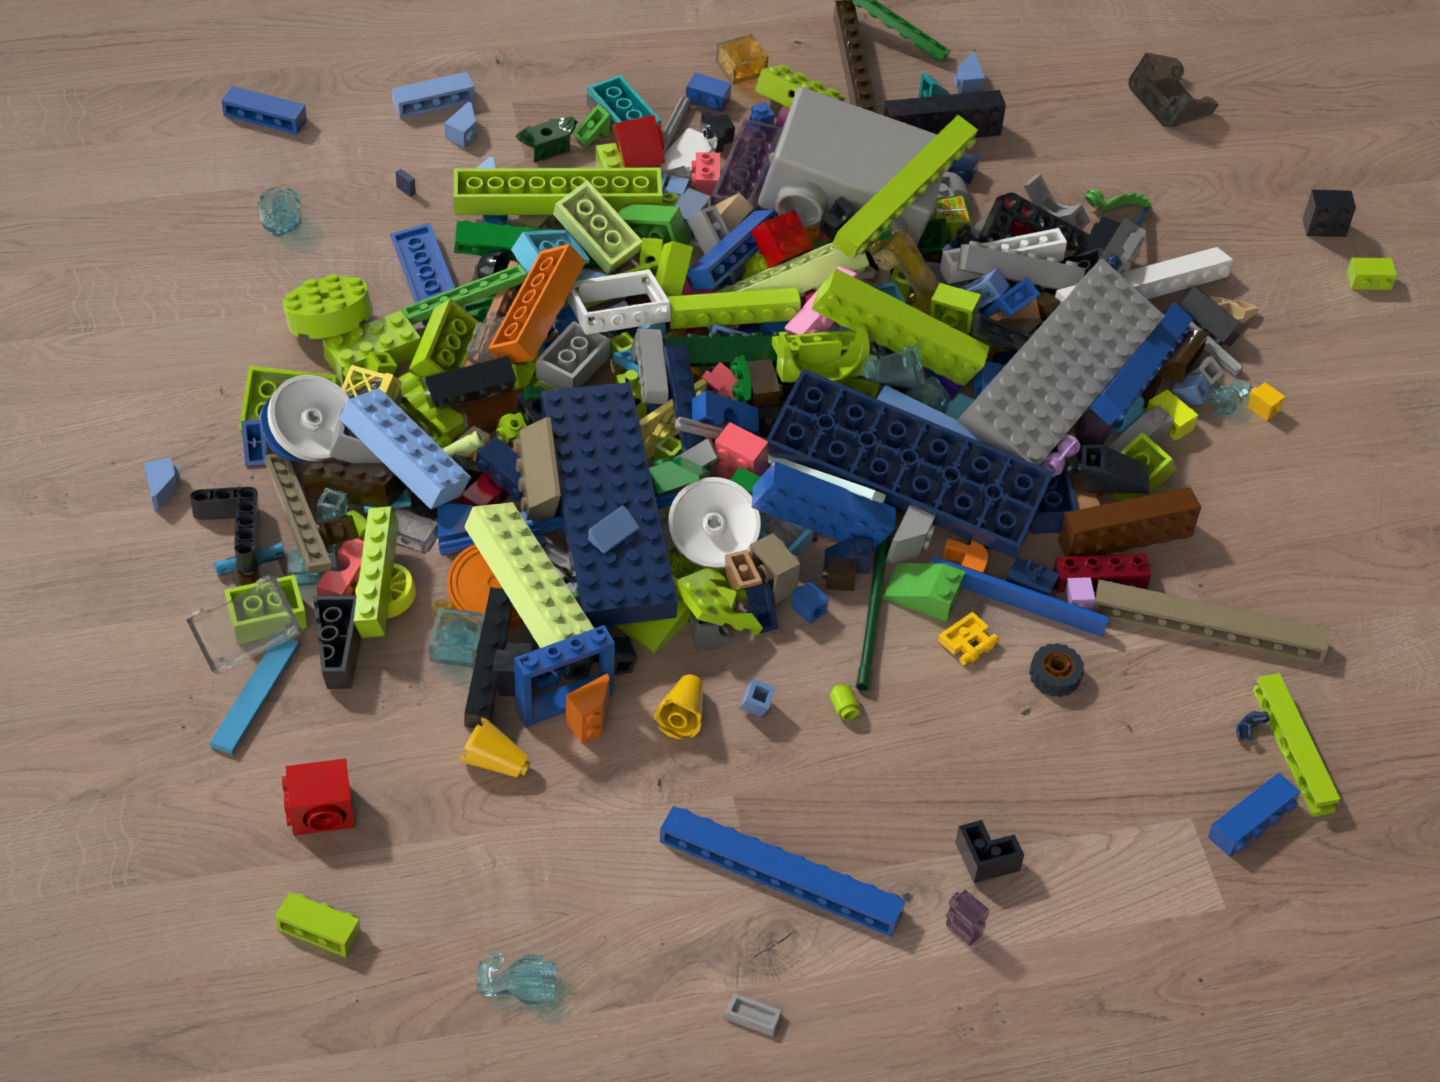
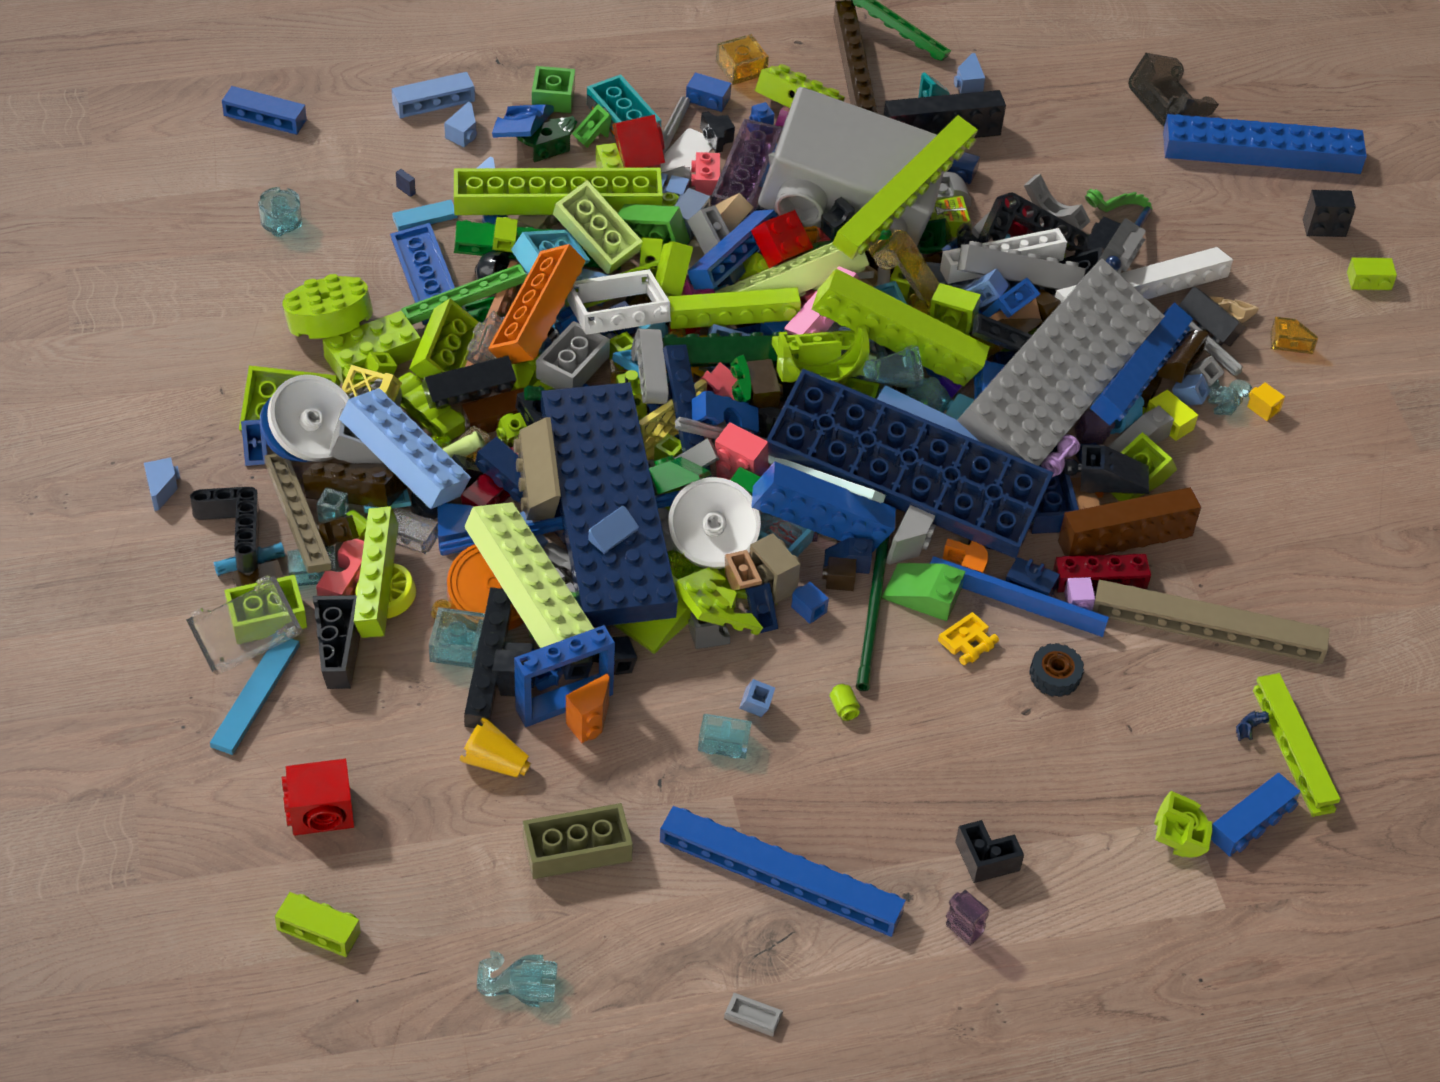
yellow cone [654,674,703,739] -> none
none -> dark azure tile [392,200,458,231]
none -> blue slope [492,105,554,138]
none -> lime brick [492,217,518,252]
none -> olive brick [522,803,633,879]
none -> bright green brick [532,66,575,113]
none -> clear light blue brick [698,714,752,759]
none -> lime brick [1154,791,1212,858]
none -> blue brick [1163,114,1367,174]
none -> clear yellow slope [1271,317,1318,354]

